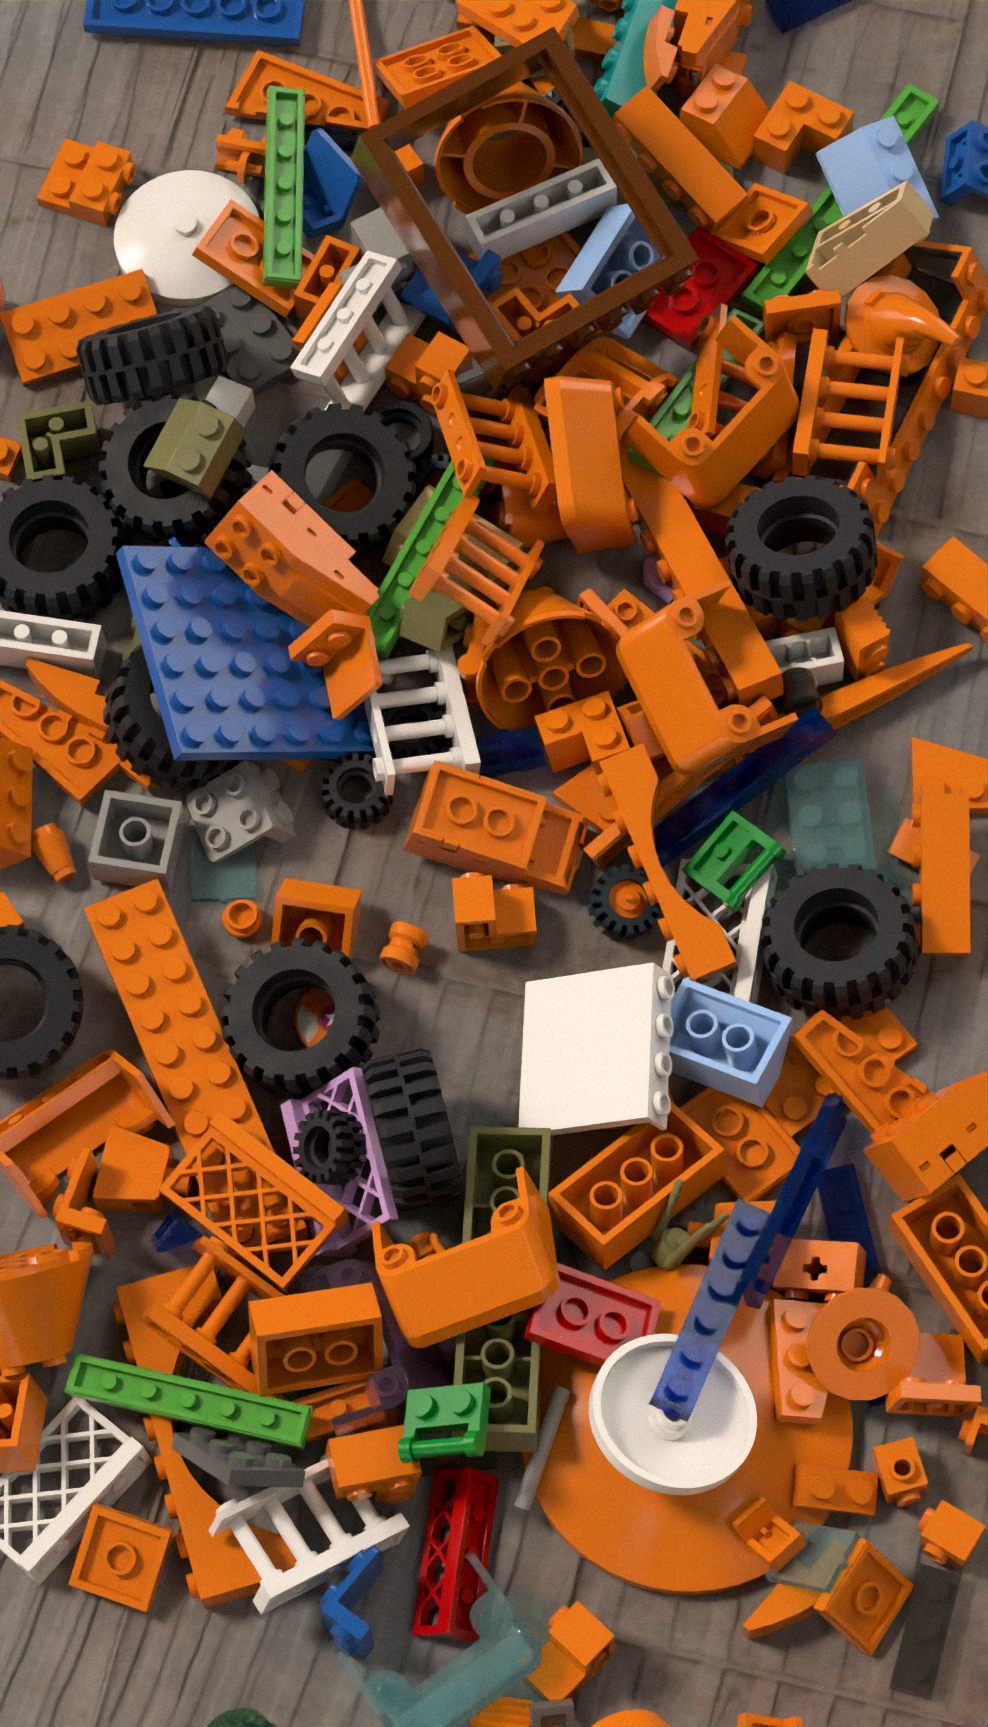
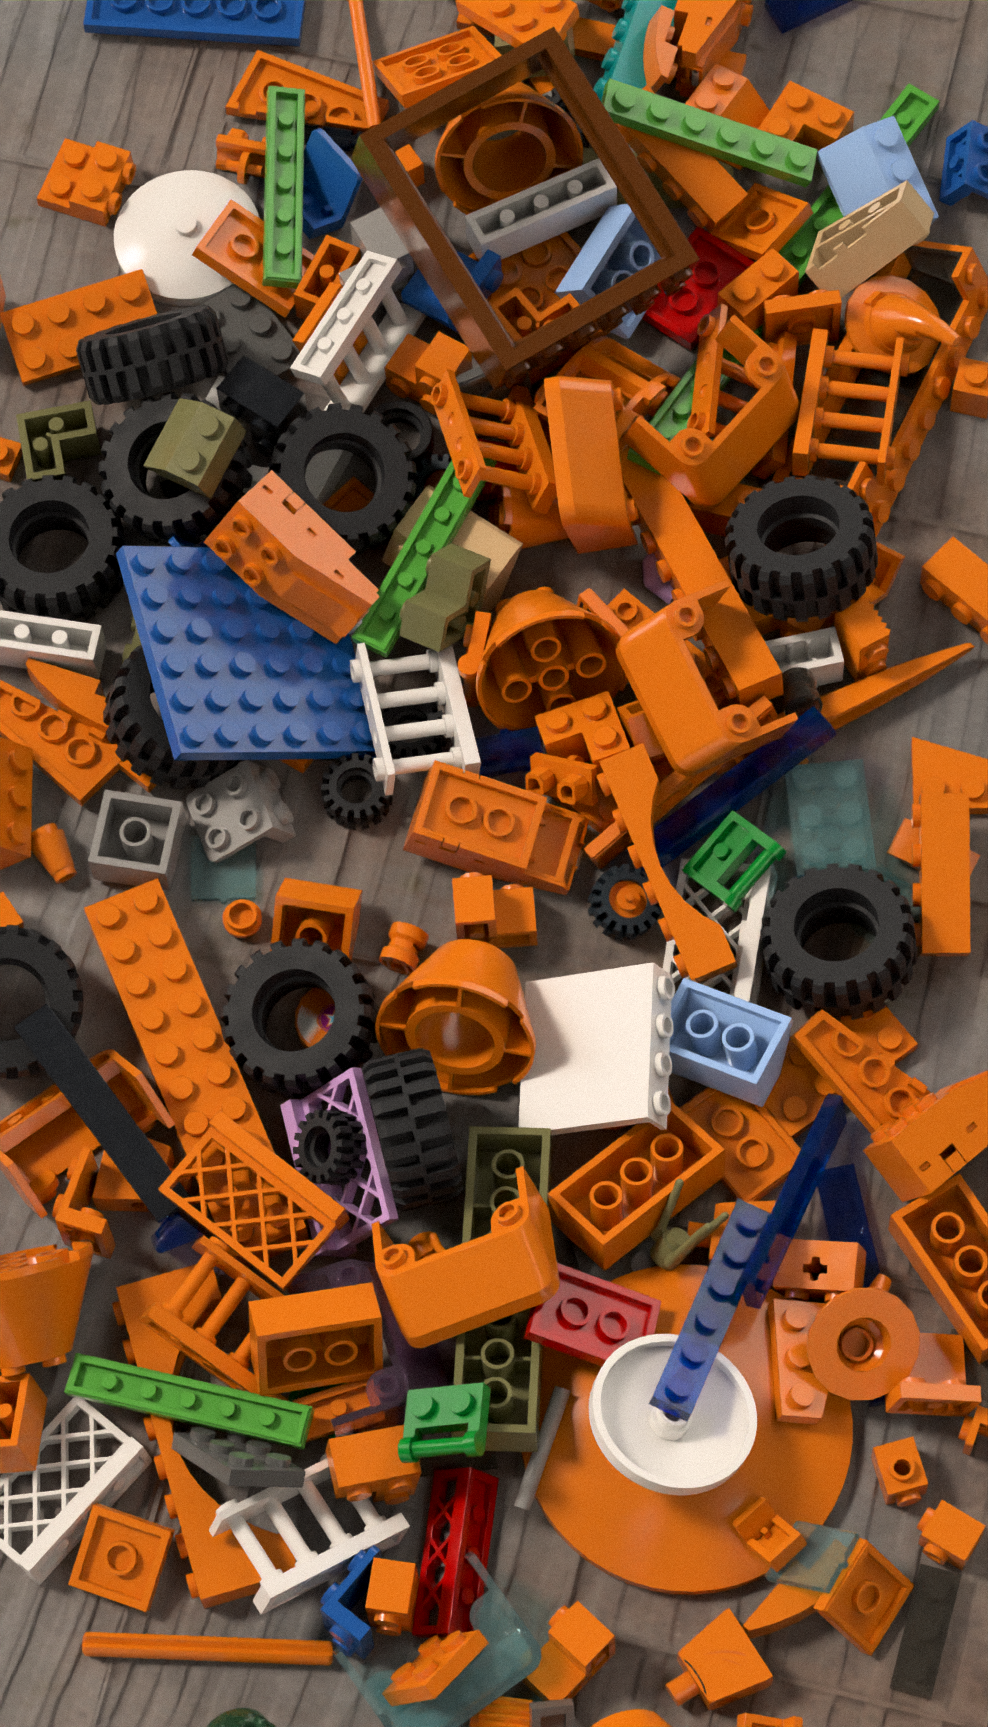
orange bracket [288,609,382,720] -> none
orange fence [408,495,545,646] -> none
orange plate [792,1463,878,1516] -> none
none -> black tile [14,1003,190,1223]
none -> orange axle [82,1632,334,1666]
none -> black brick [216,355,307,457]
none -> orange brick [365,1557,419,1636]
none -> orange cone [375,939,536,1095]
none -> orange plate [382,1630,489,1706]
none -> orange hips [525,752,599,806]
none -> bright green plate [601,78,818,188]
none -> orange torso [665,1608,773,1711]
none -> orange brick [718,248,799,332]

